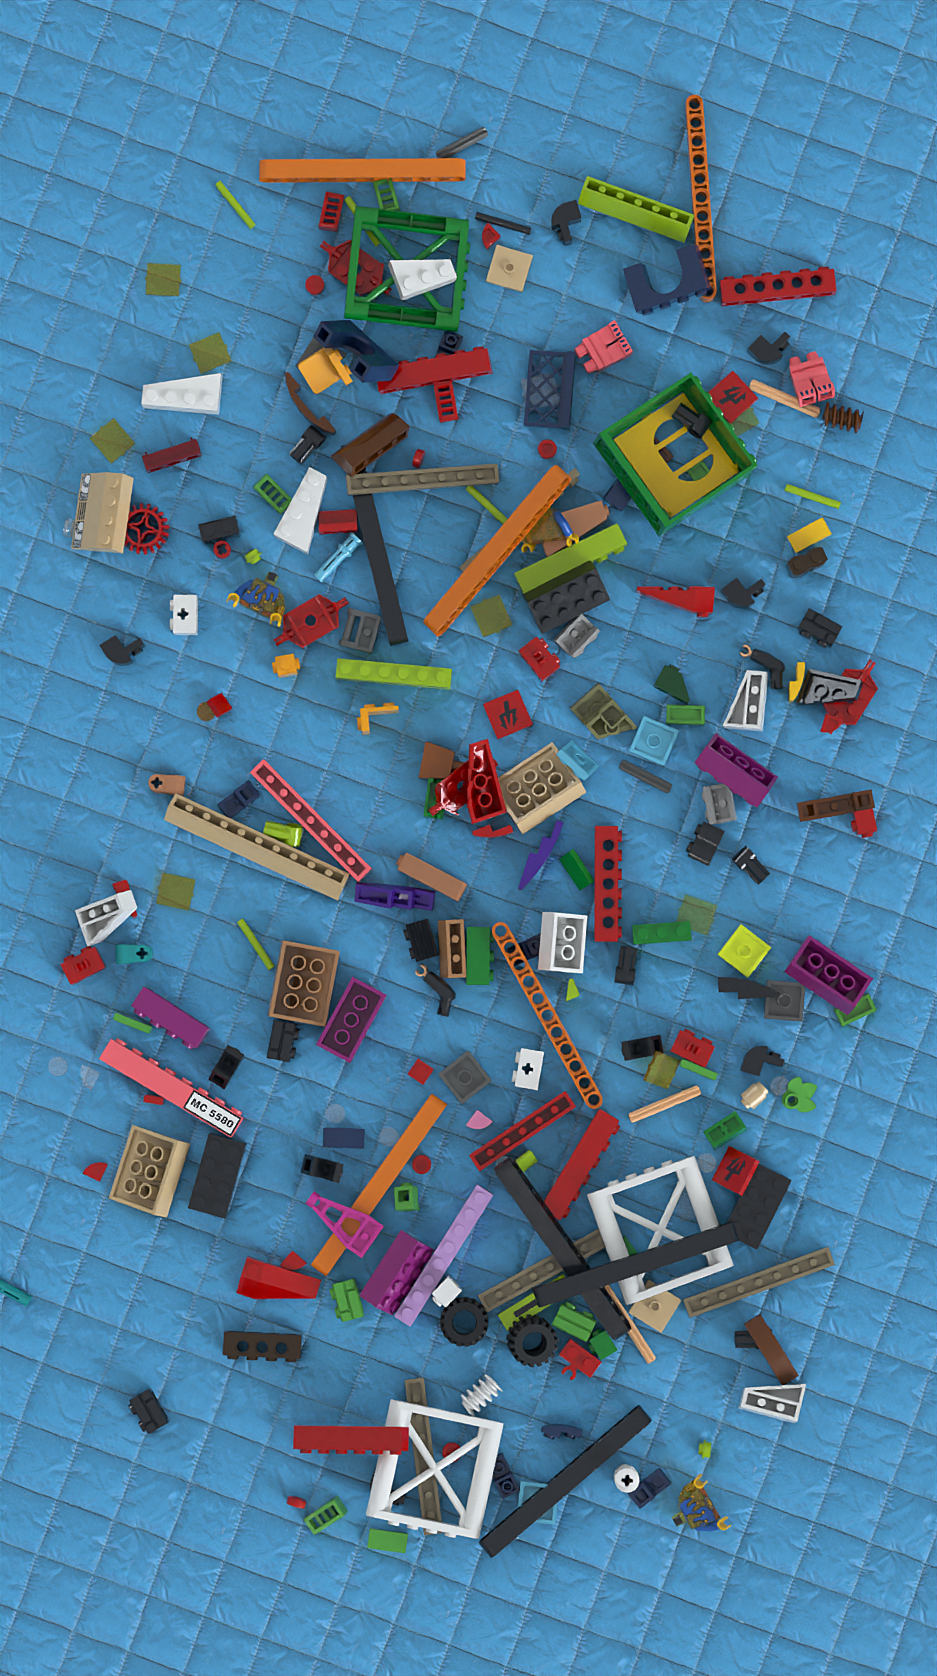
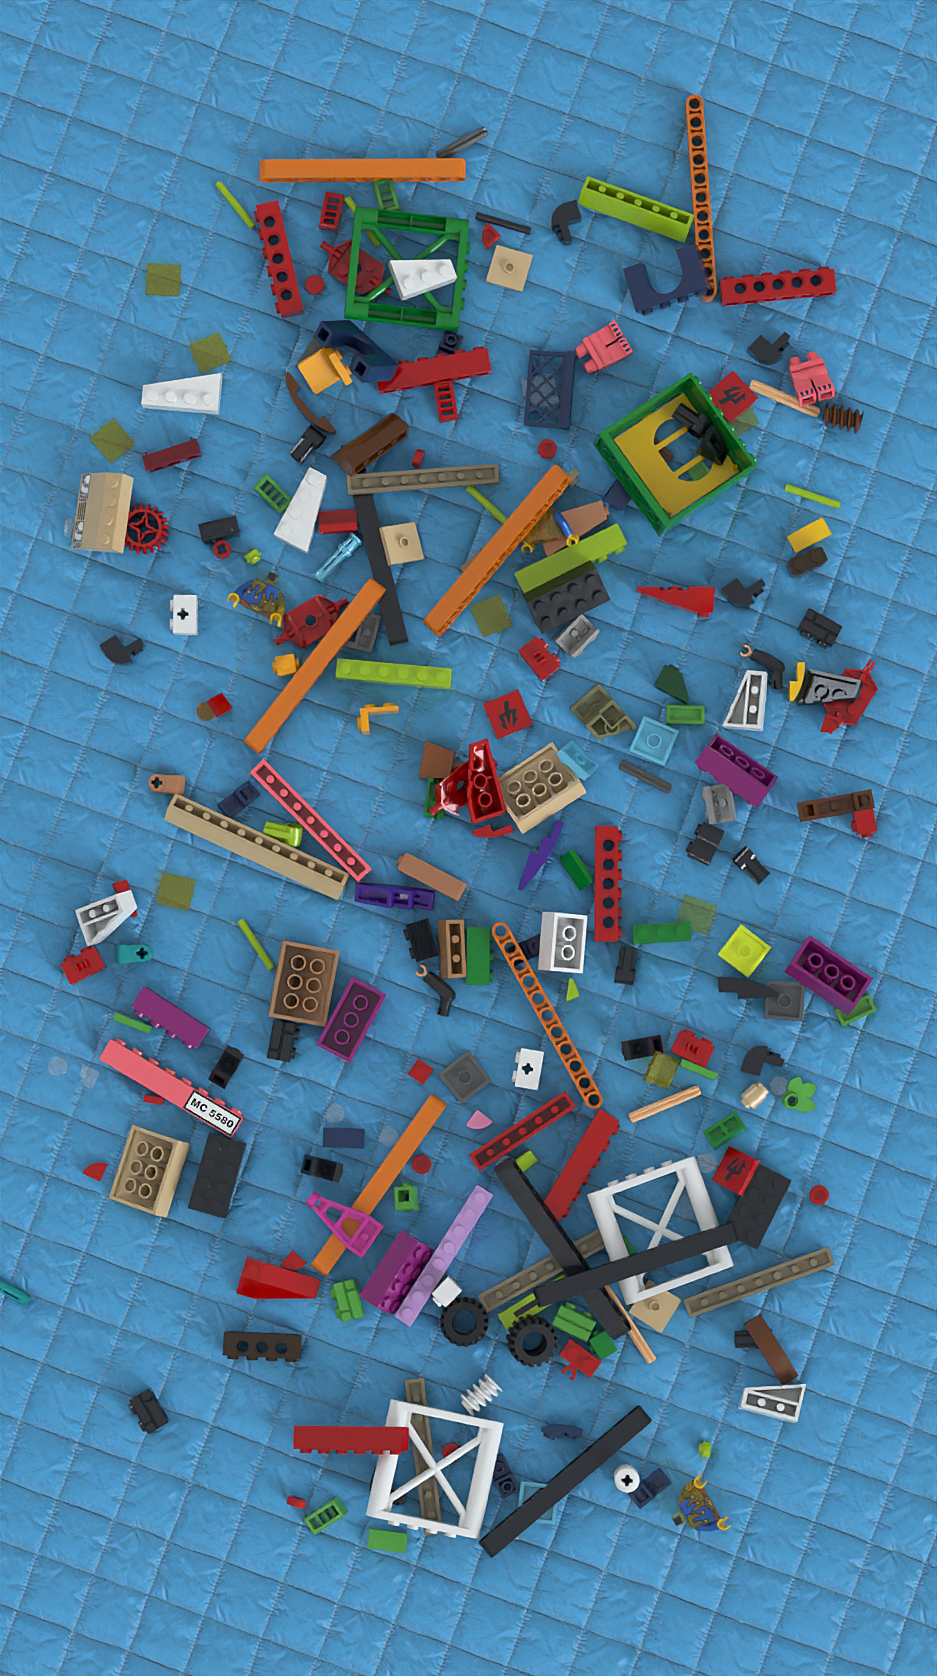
none -> orange beam [244,578,386,754]
none -> red brick [253,200,304,319]
none -> tan plate [379,522,424,566]
none -> black slope [695,426,729,465]
none -> red tile [809,1185,829,1205]

